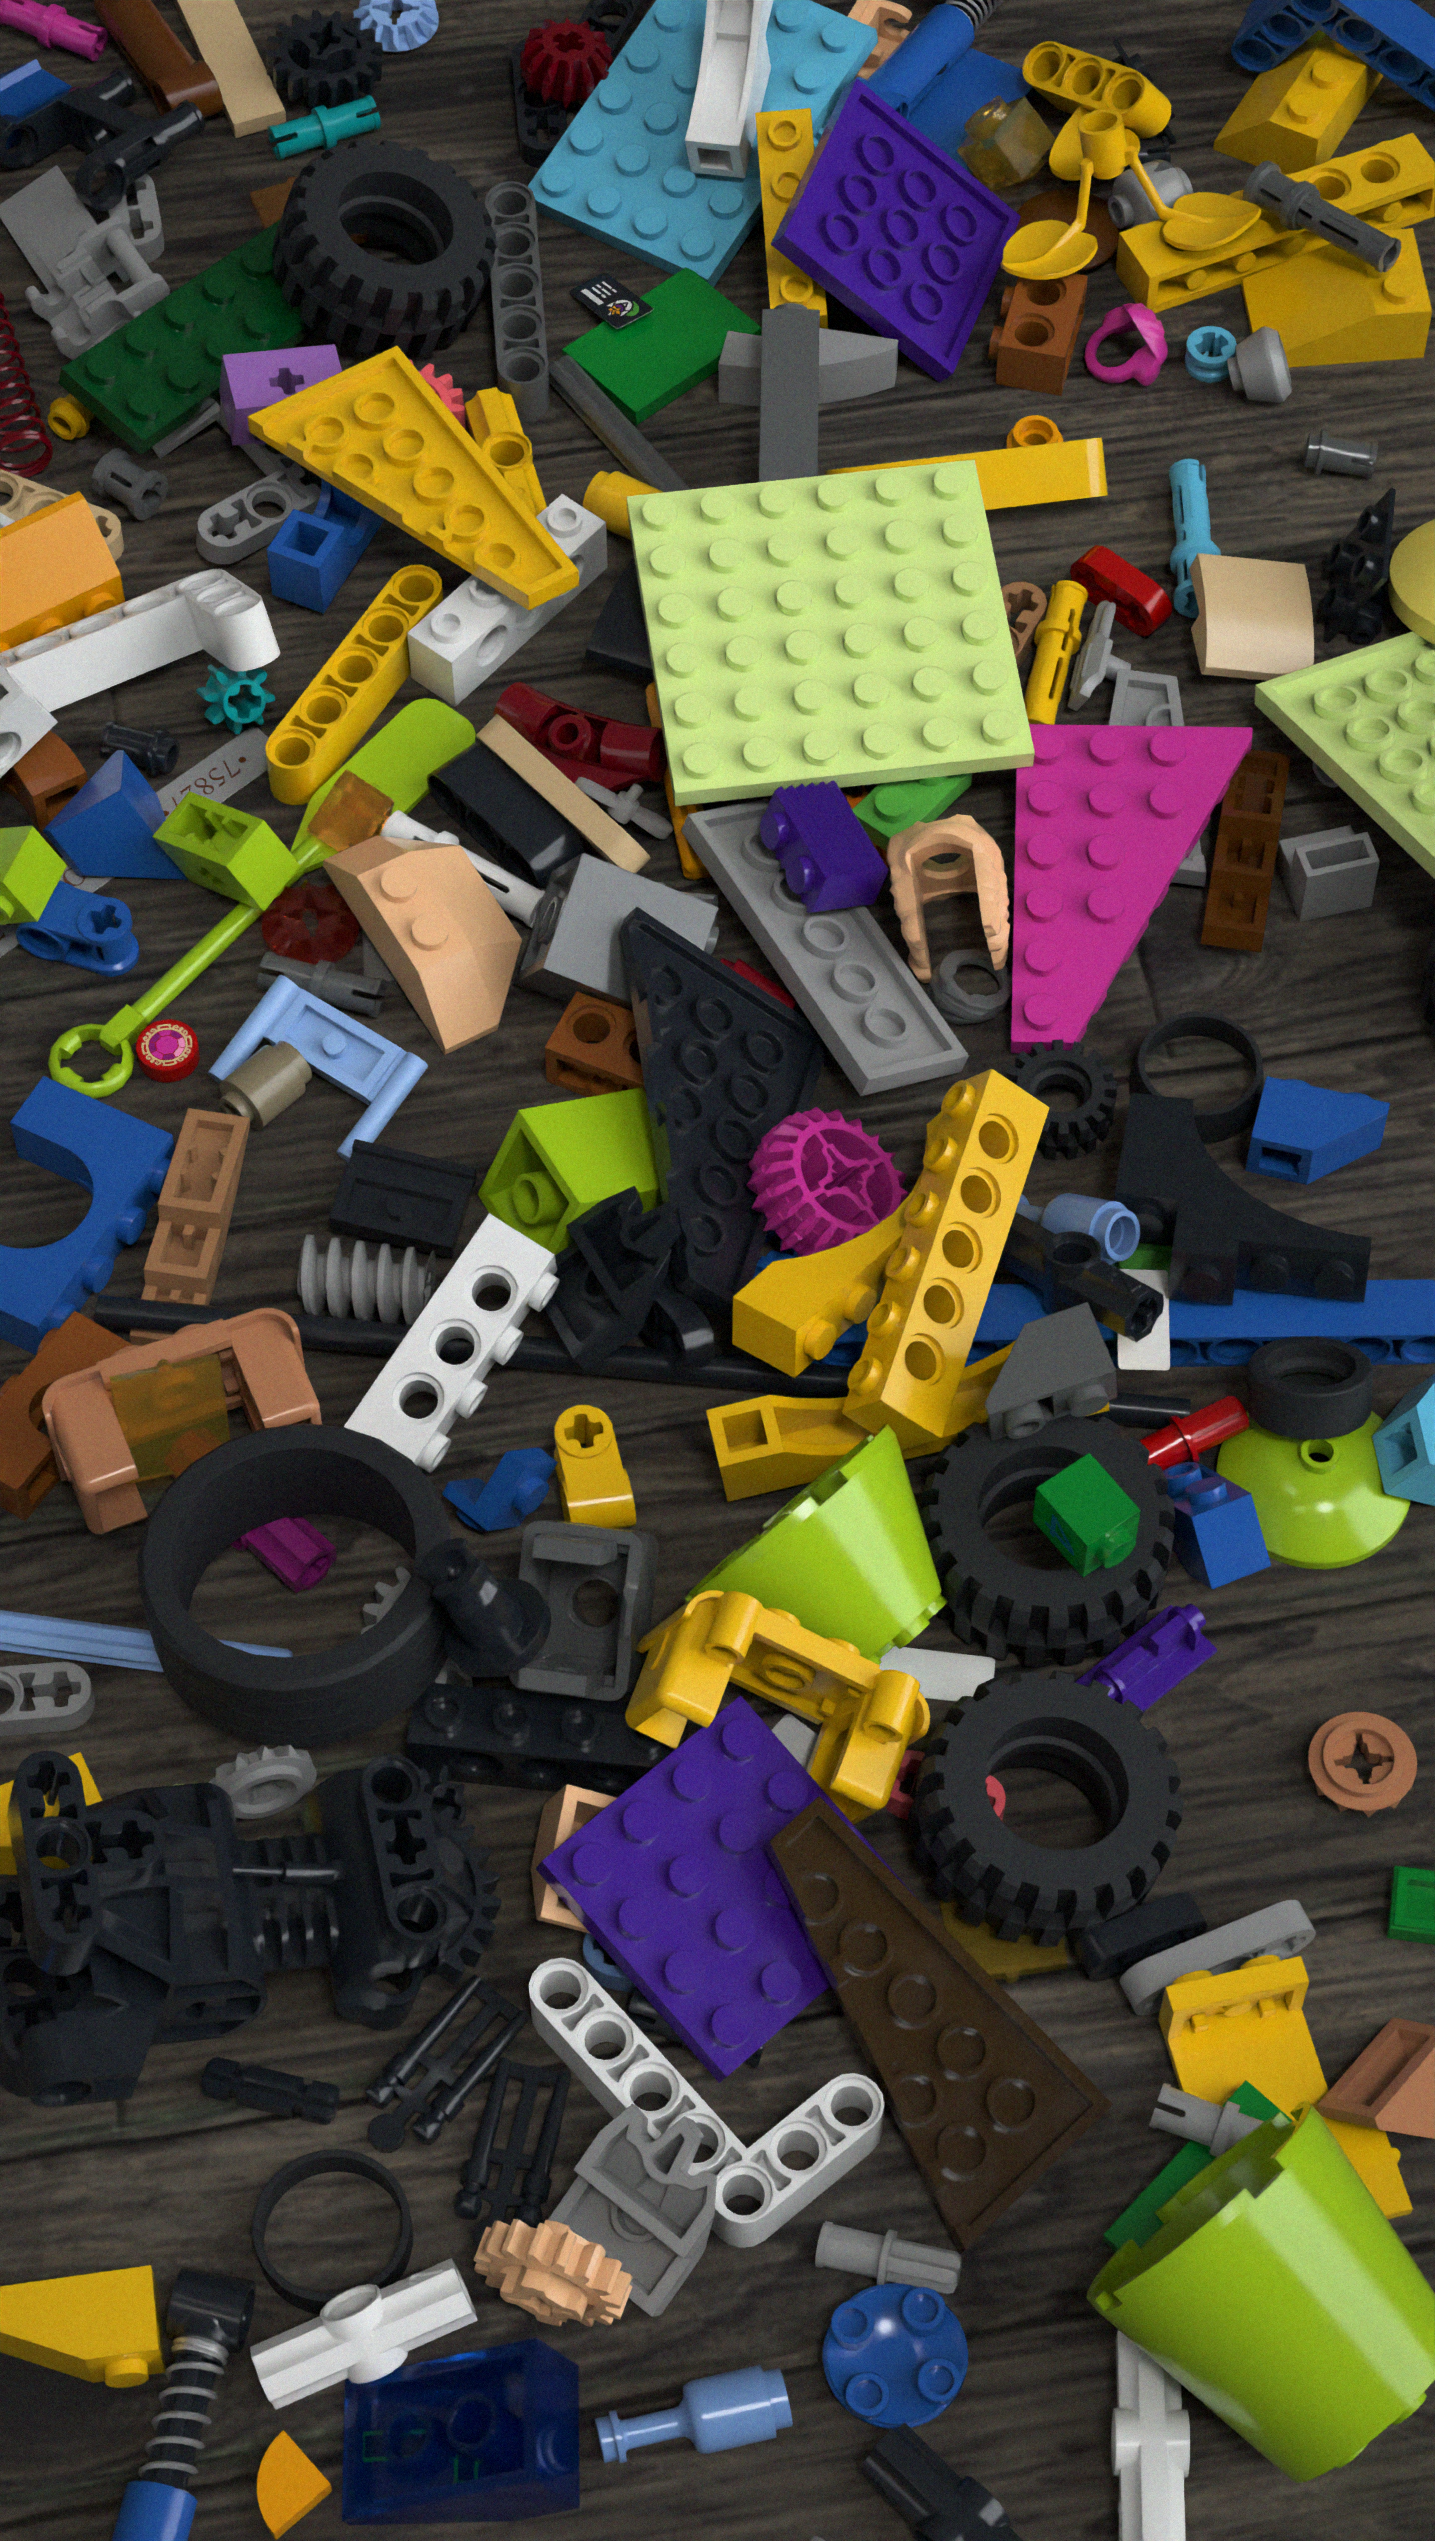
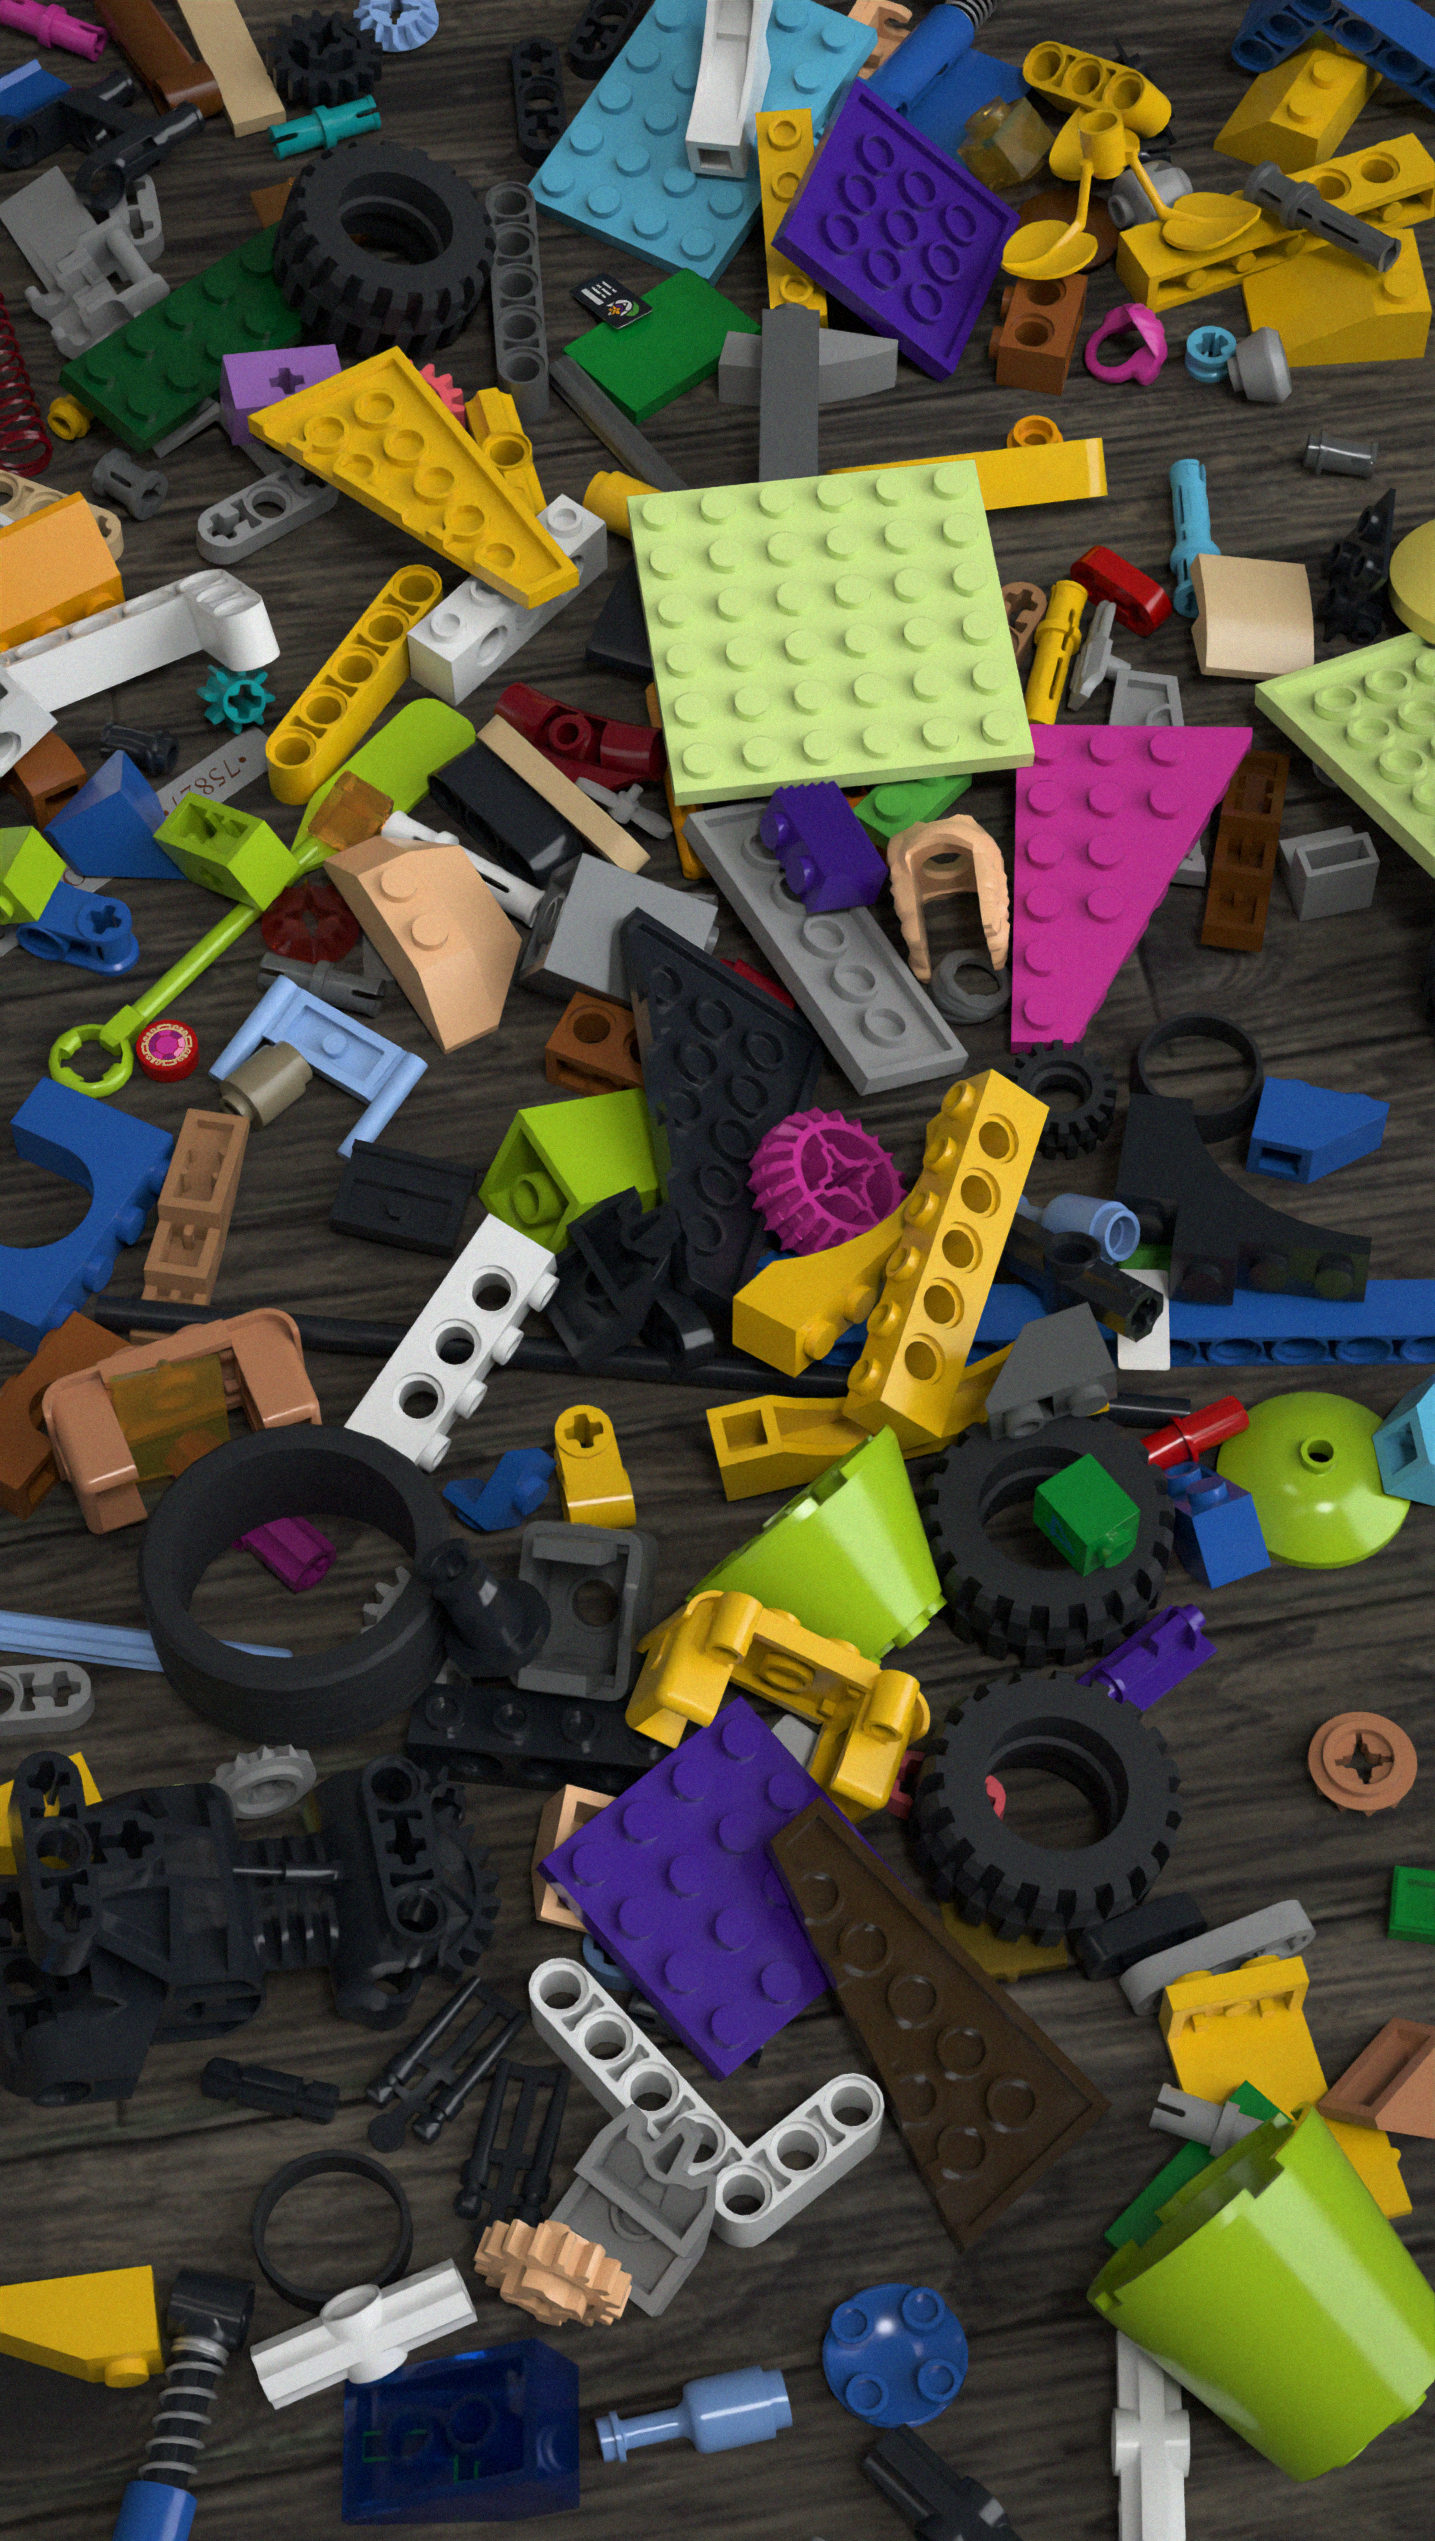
light orange tile [257,2430,332,2540] -> none
blue arch [266,478,385,614] -> none
light grey piece [297,1234,436,1325] -> none
dark red gear [520,16,613,109] -> none
light grey axle [815,2221,962,2294] -> none
white sticker [879,1646,995,1702] -> none
black tyre [1247,1336,1373,1440] -> none

